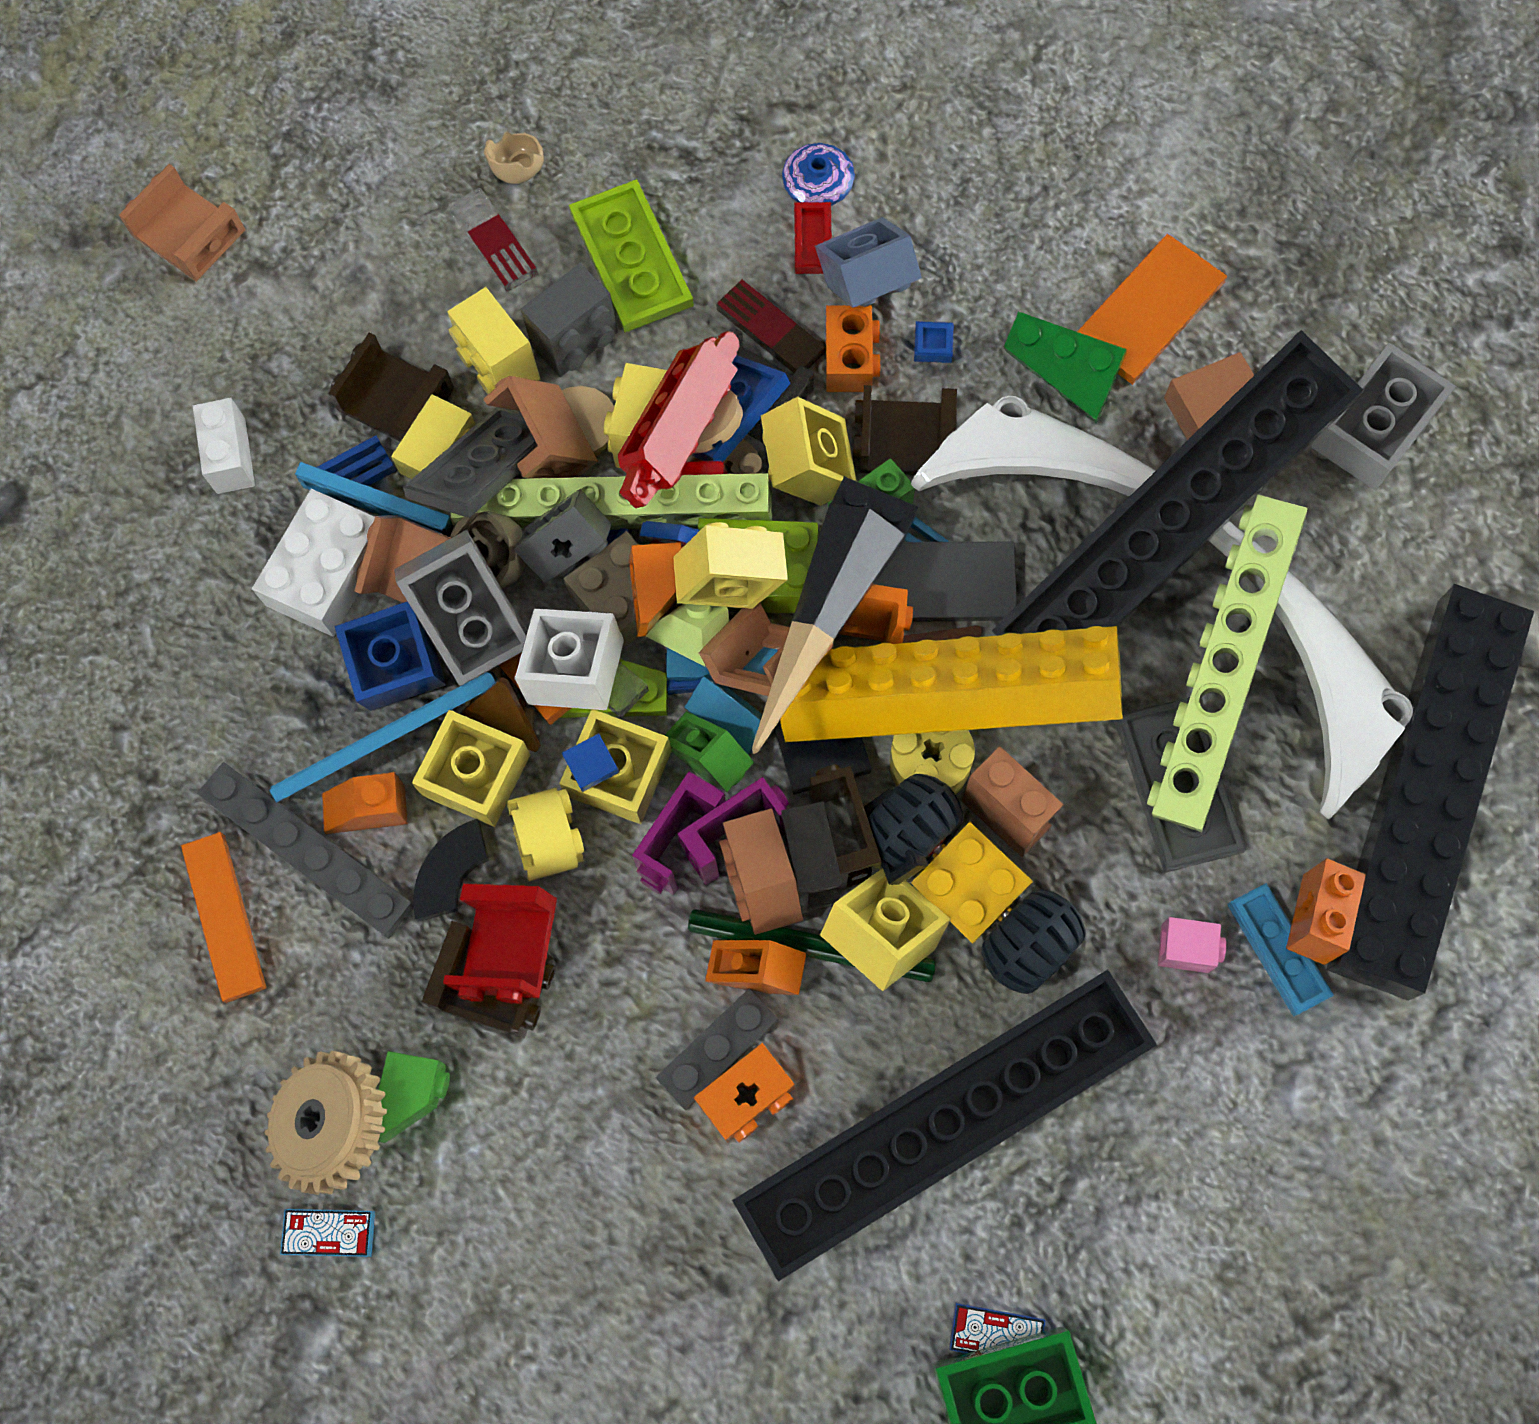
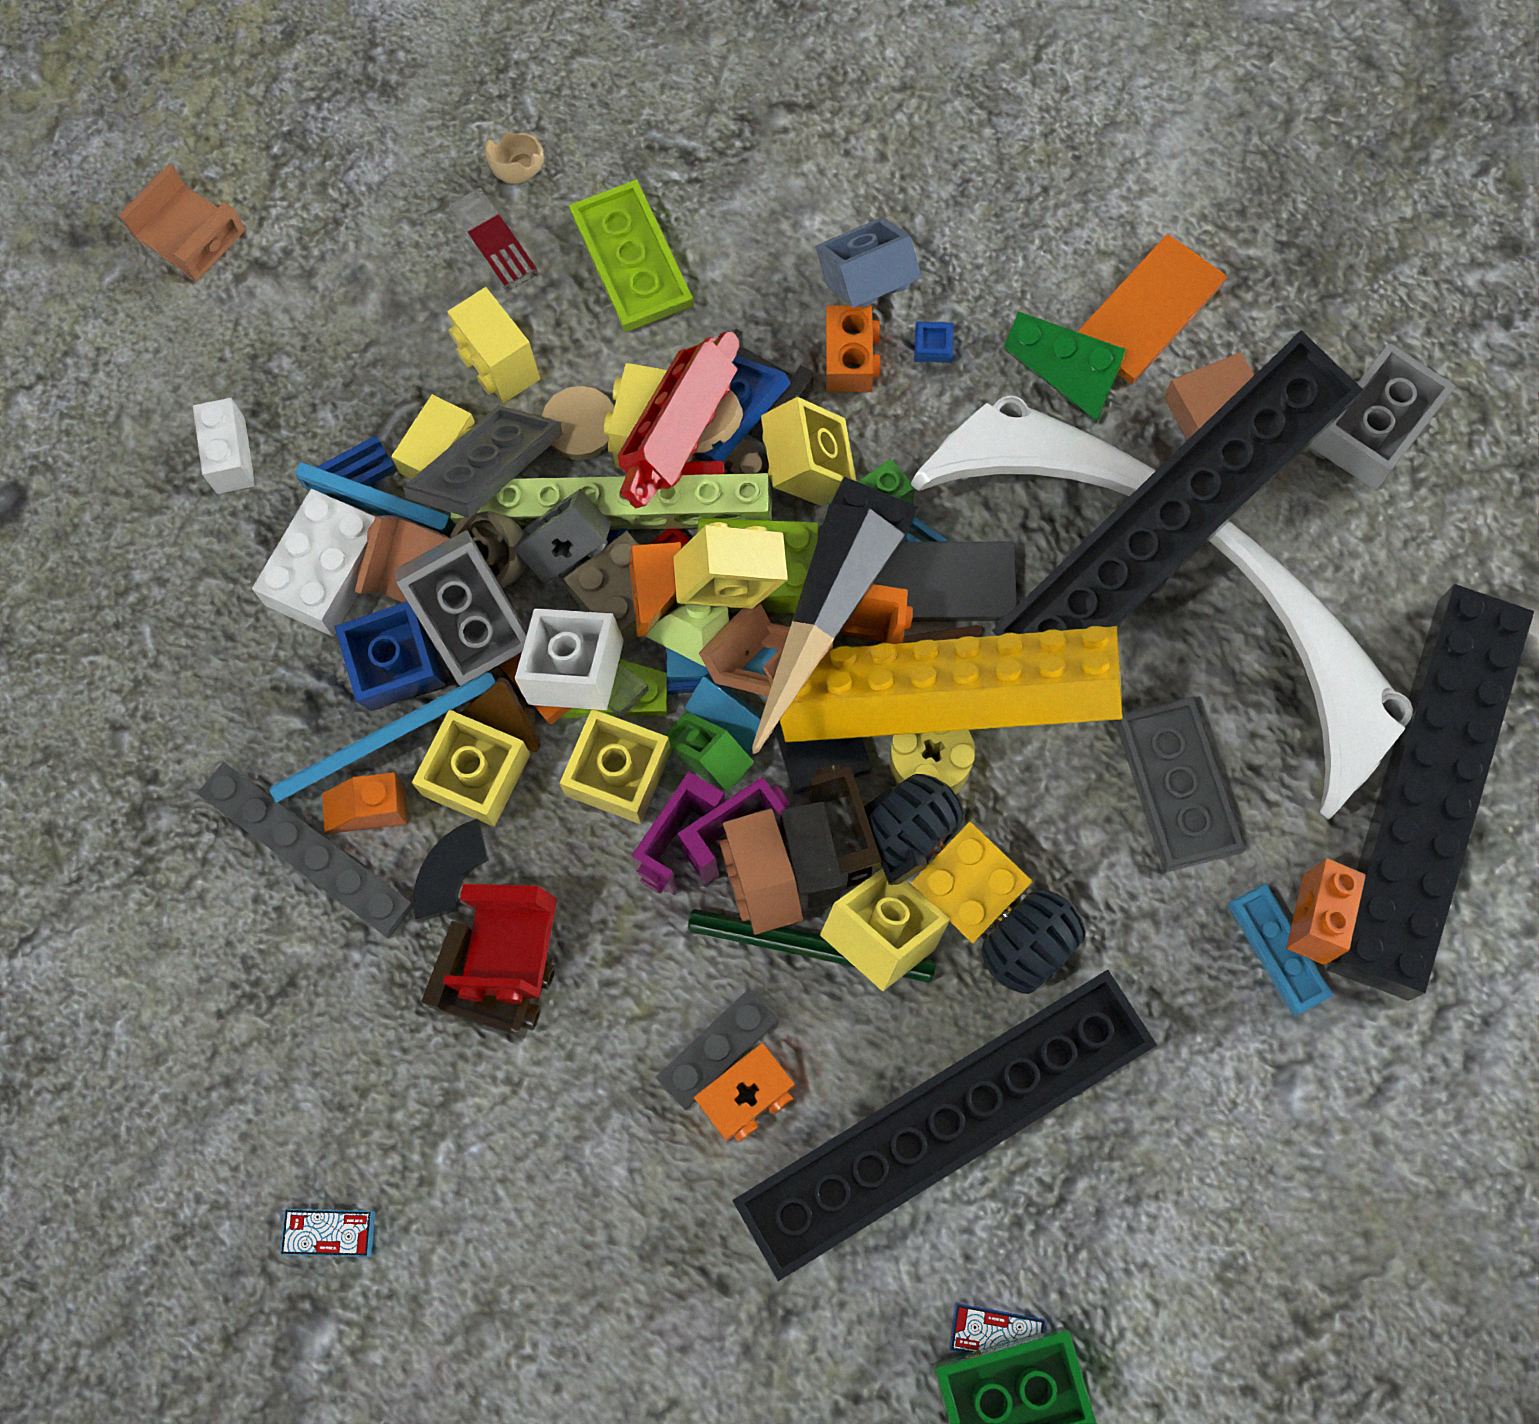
orange tile [181,832,267,1003] -> none
tan gear [265,1051,387,1195] -> none
dark brown panel [328,332,454,442] -> none
bright green slope [378,1051,450,1143] -> none
nougat panel [484,376,598,478] -> none
light yellow brick [507,787,584,882] -> none
dark grey brick [520,263,618,377] -> none
blue tile [562,733,620,792] -> none
blue tile [639,521,700,547] -> none
orange slope [705,940,806,995] -> none
tile [716,279,825,378] -> none
dish [782,143,855,206] -> none
red tile [794,202,832,274] -> none
dark brown panel [853,385,957,475] -> none
nougat panel [962,746,1064,857] -> none
yellowish green brick [1147,494,1308,832] -> none
bright pink brick [1158,917,1226,973] -> none

